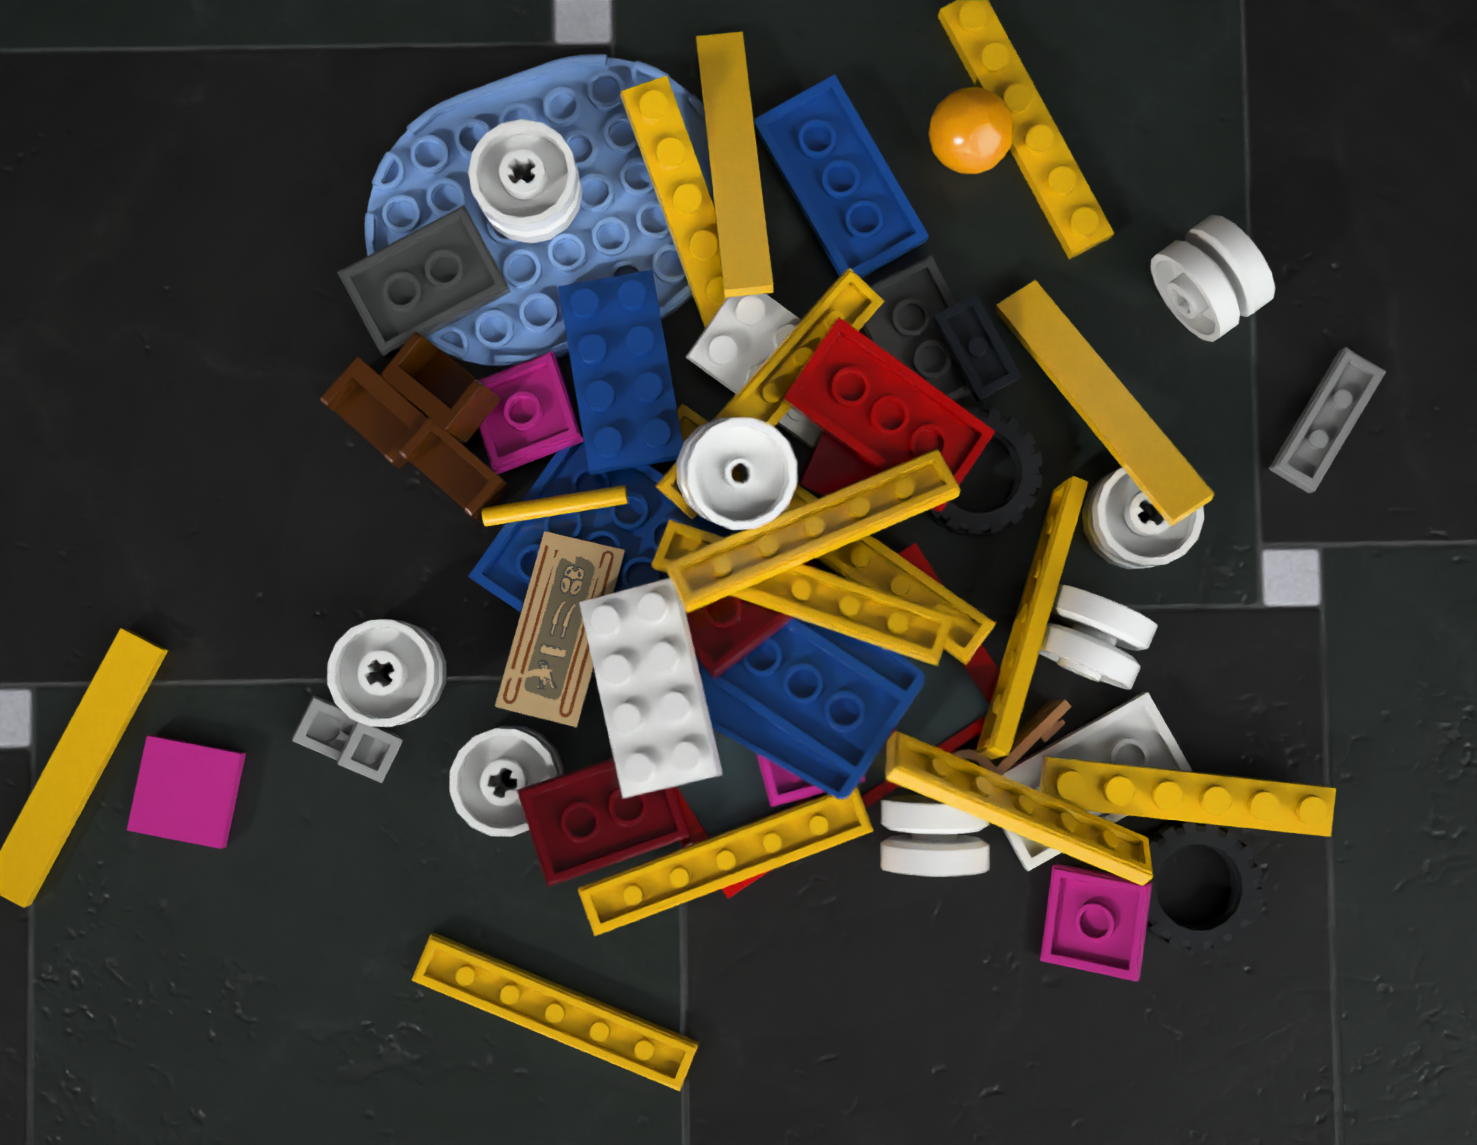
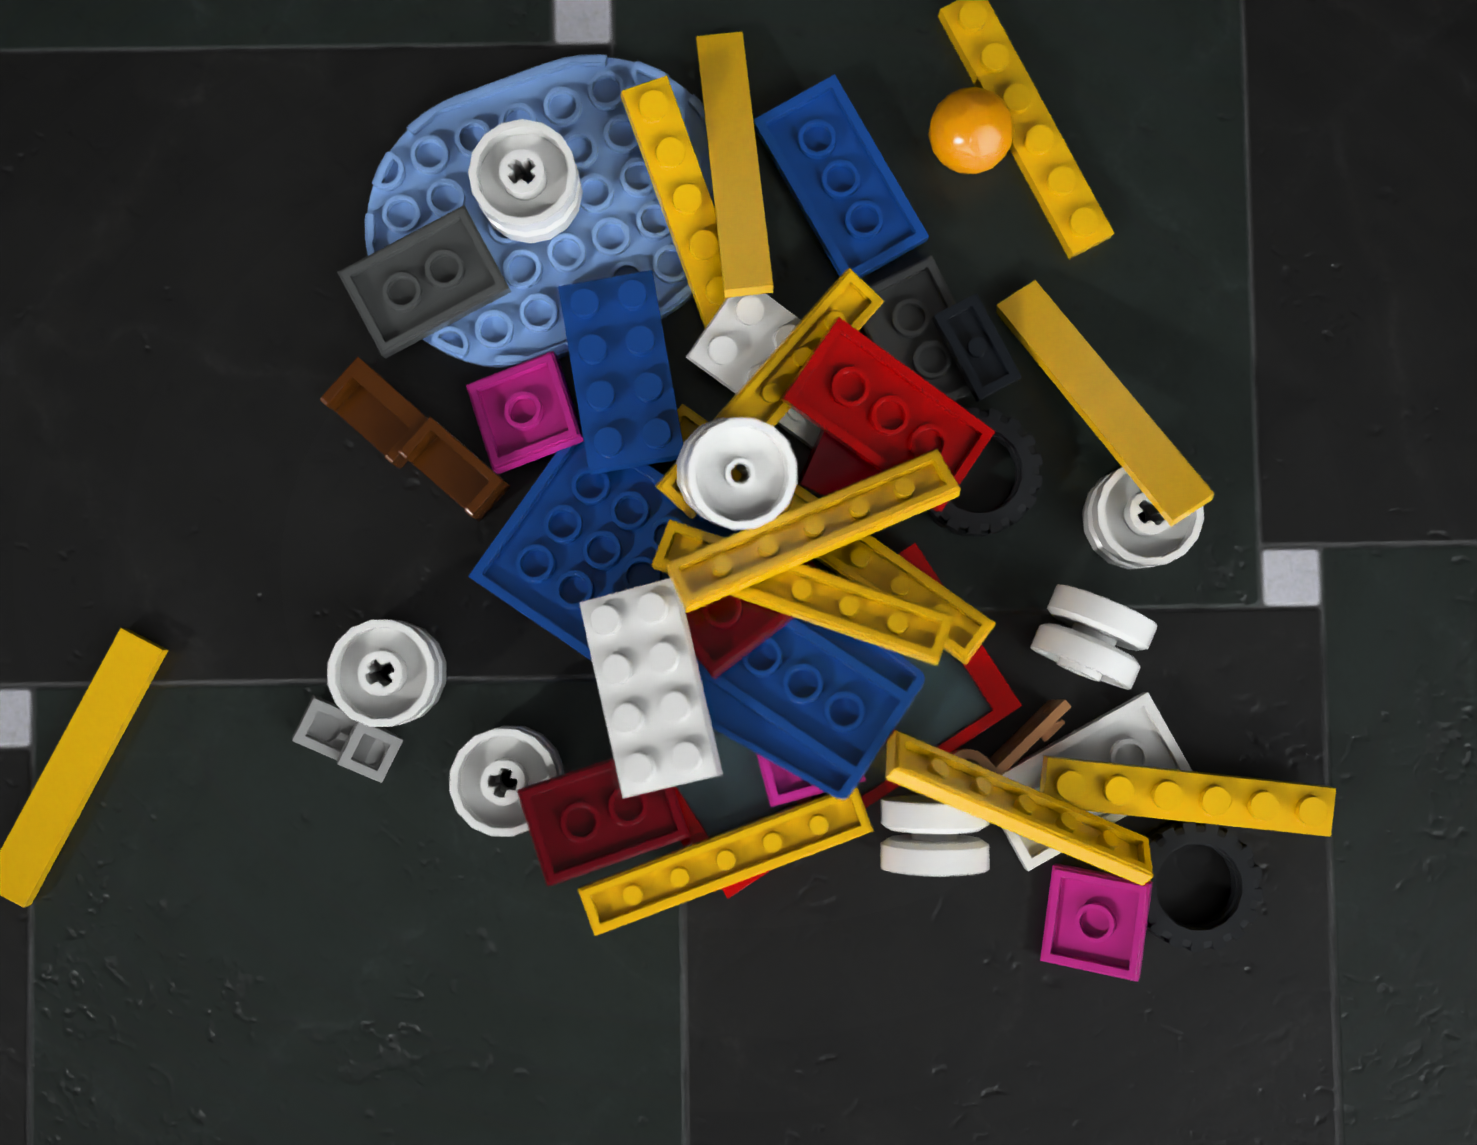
dark pink tile [127,735,246,849] -> none
reddish brown panel [380,332,501,443] -> none
yellow tile [412,932,698,1091] -> none
yellow bar [482,485,629,527] -> none
sticker [495,531,625,727] -> none
yellow tile [976,476,1088,760] -> none
white wheel [1151,215,1275,342] -> none
light grey tile [1269,347,1386,493] -> none

